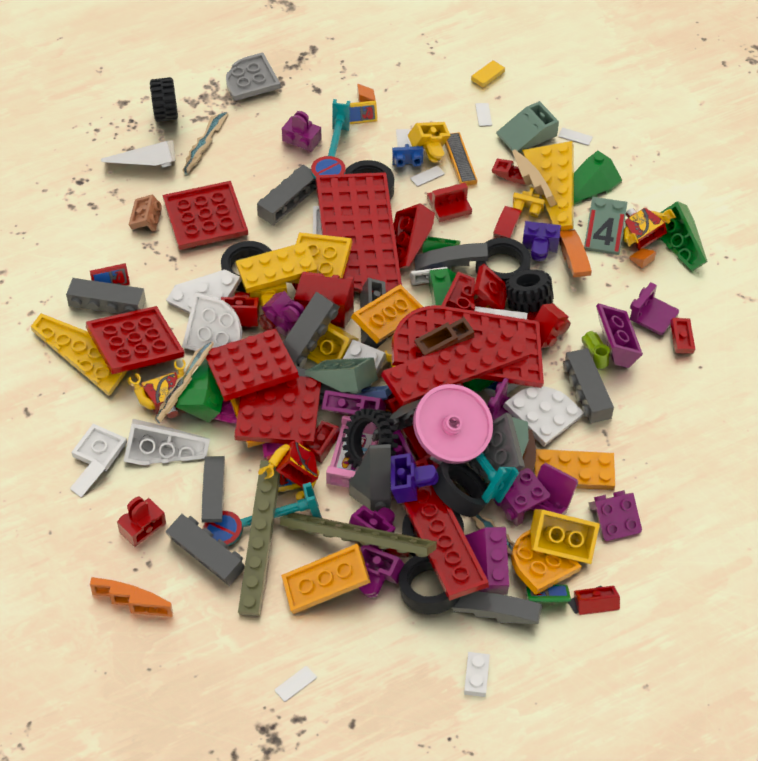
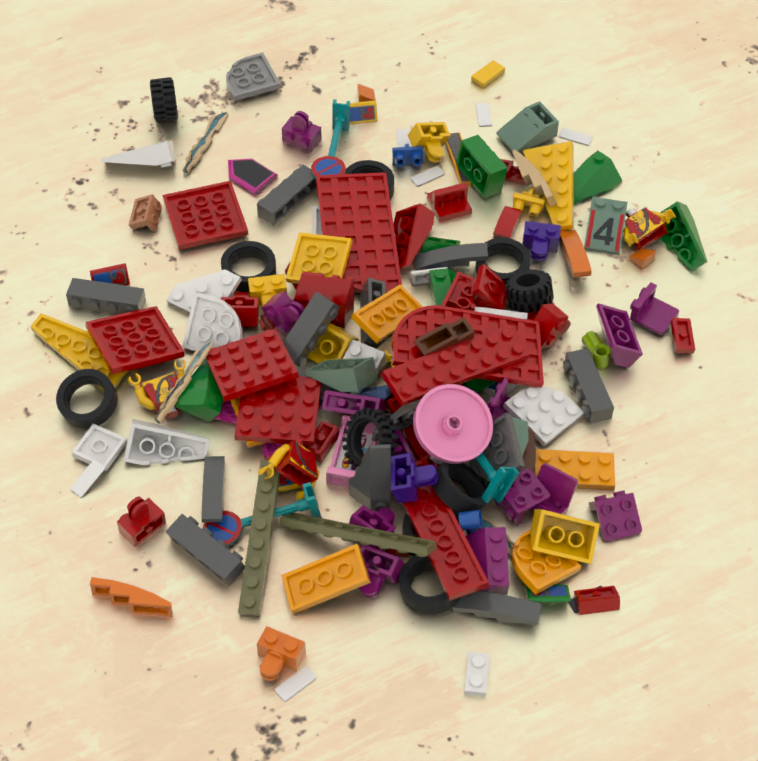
yellow plate [236,242,318,293] -> none
none -> black tyre [56,369,118,429]
none -> tile [228,158,278,195]
none -> orange brick [257,626,306,681]
none -> green brick [456,135,508,199]
none -> blue piece [459,510,485,534]

